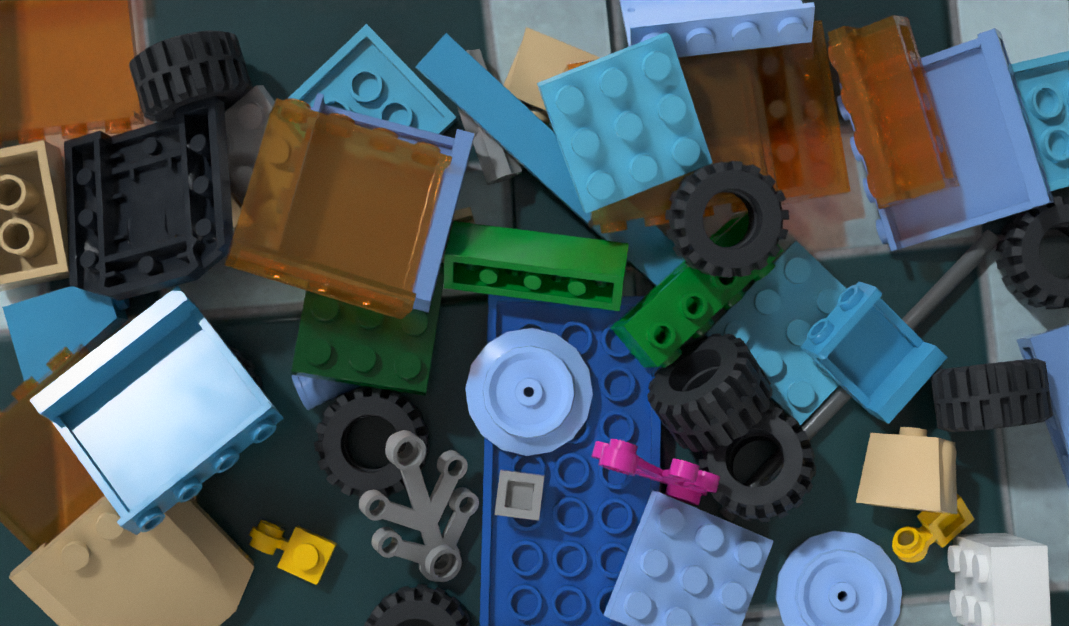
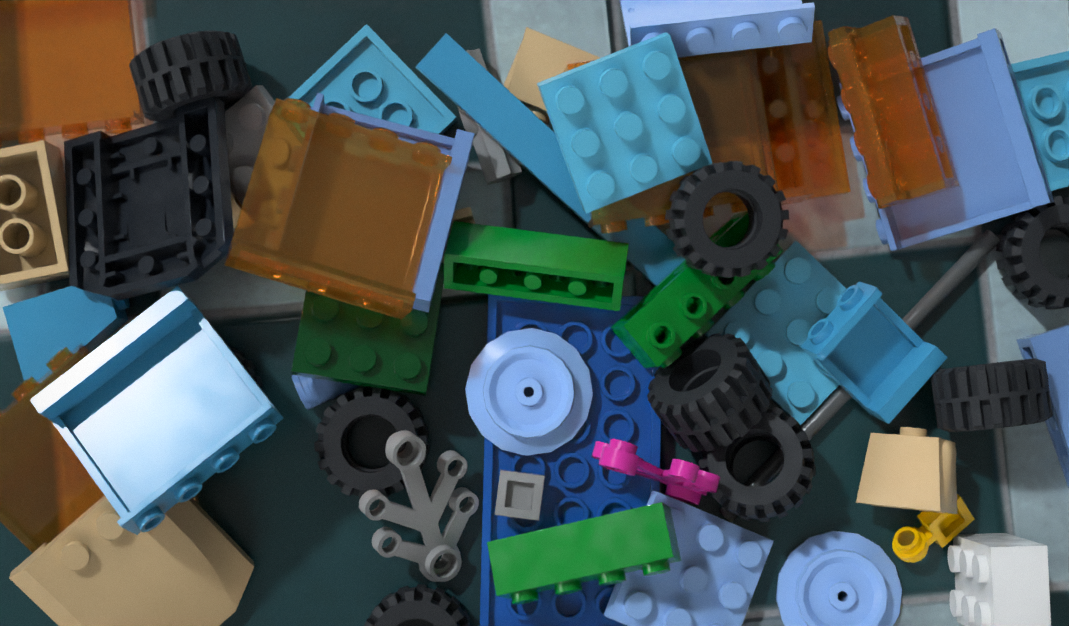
yellow plate [249,520,337,585] -> none
none -> green brick [487,502,681,605]

